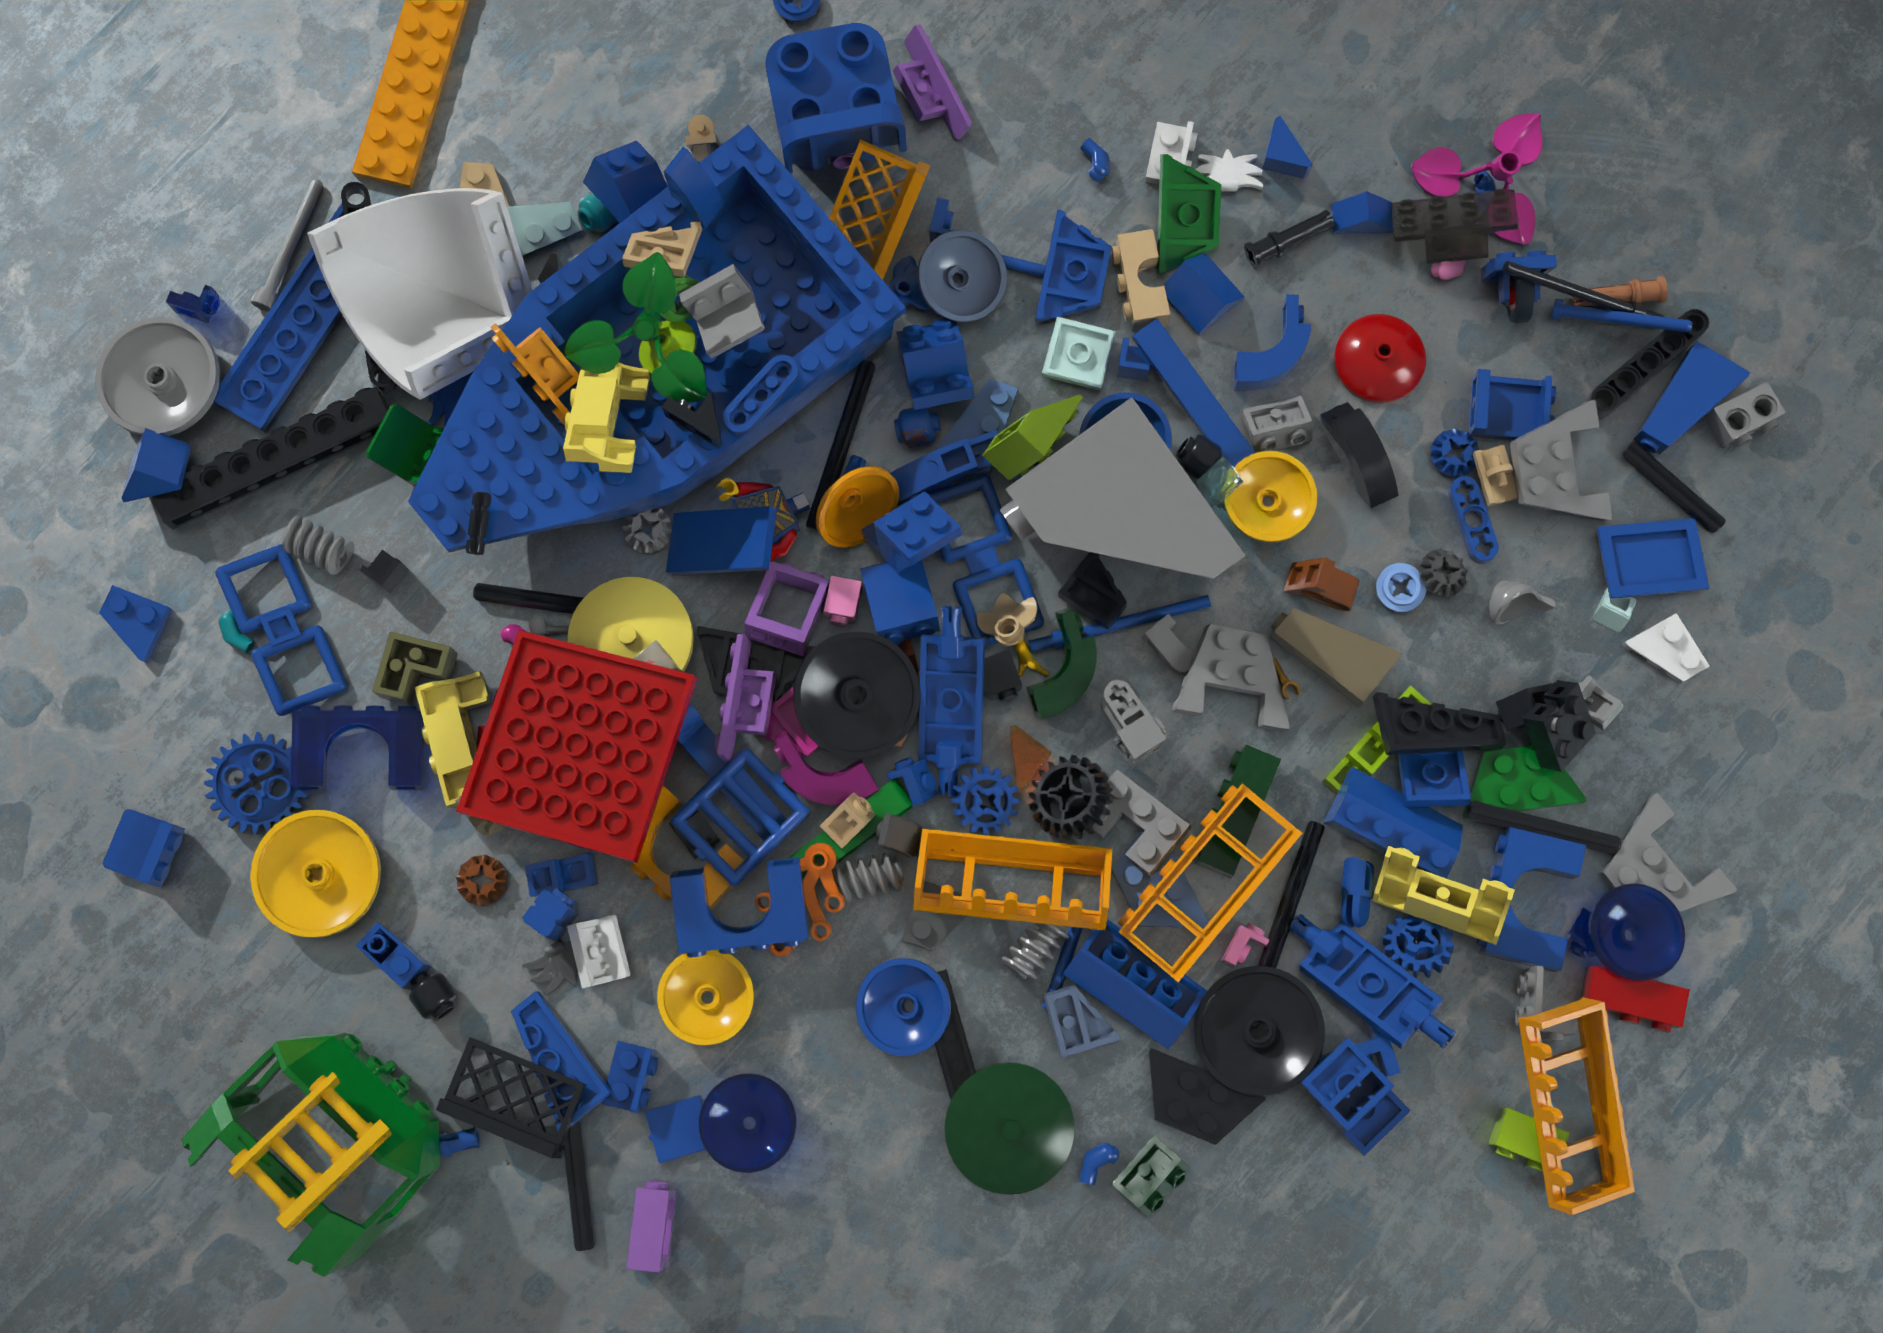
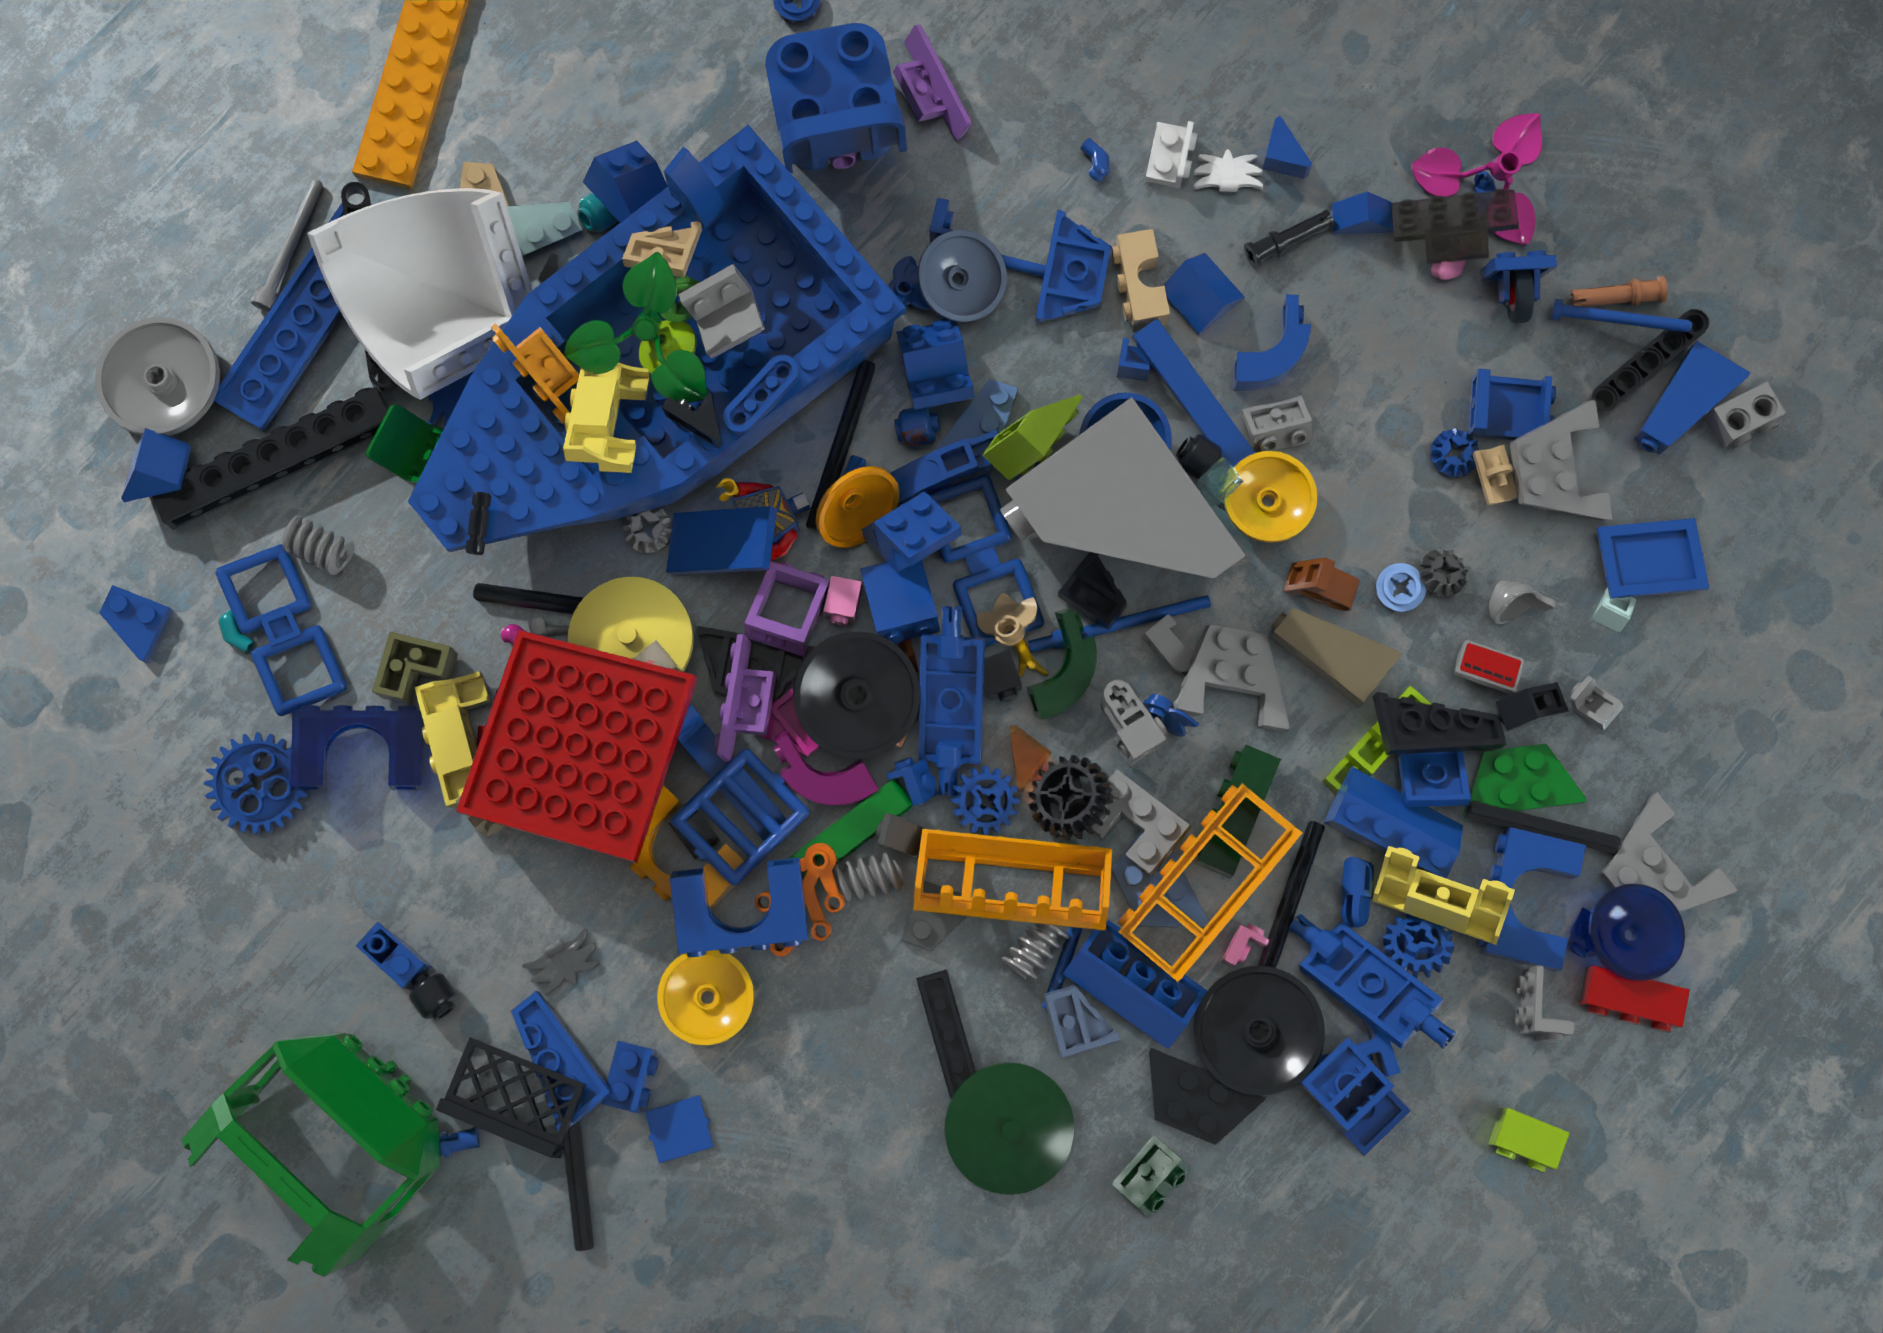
blue bracket [103,809,185,888] -> none
clear blue bracket [166,285,220,323] -> none
yellow fence [228,1072,392,1233] -> none
yellow dish [250,810,381,938] -> none
black panel [358,550,409,594] -> none
dark orange gear [456,855,508,906] -> none
blue brick [522,888,579,941] -> none
blue slope [525,853,598,897] -> none
white bracket [567,914,630,989] -> none
medium lavender window [626,1180,677,1272] -> none
tan hips [685,114,720,162] -> none
clear blue dish [699,1074,797,1173] -> none
tan bracket [820,793,876,848] -> none
light orange fence [829,140,930,280] -> none
blue dish [856,958,951,1056] -> none
light aqua plate [1042,317,1116,391] -> none
blue arm [1079,1143,1119,1185] -> none
green wing [1156,154,1221,273] -> none
pearl gold hand [1273,658,1301,700] -> none
black arch [1320,402,1399,508] -> none
red dish [1334,314,1426,403] -> none
blue beam [1448,476,1499,564] -> none
black bar [1503,261,1664,317] -> none
light orange window [1518,997,1635,1215] -> none
black piece [1523,680,1596,772] -> none
white wing [1622,613,1710,683] -> none
black axle [1623,442,1726,533] -> none
none -> blue plate [1143,694,1199,737]
none -> red slope [1454,640,1524,695]

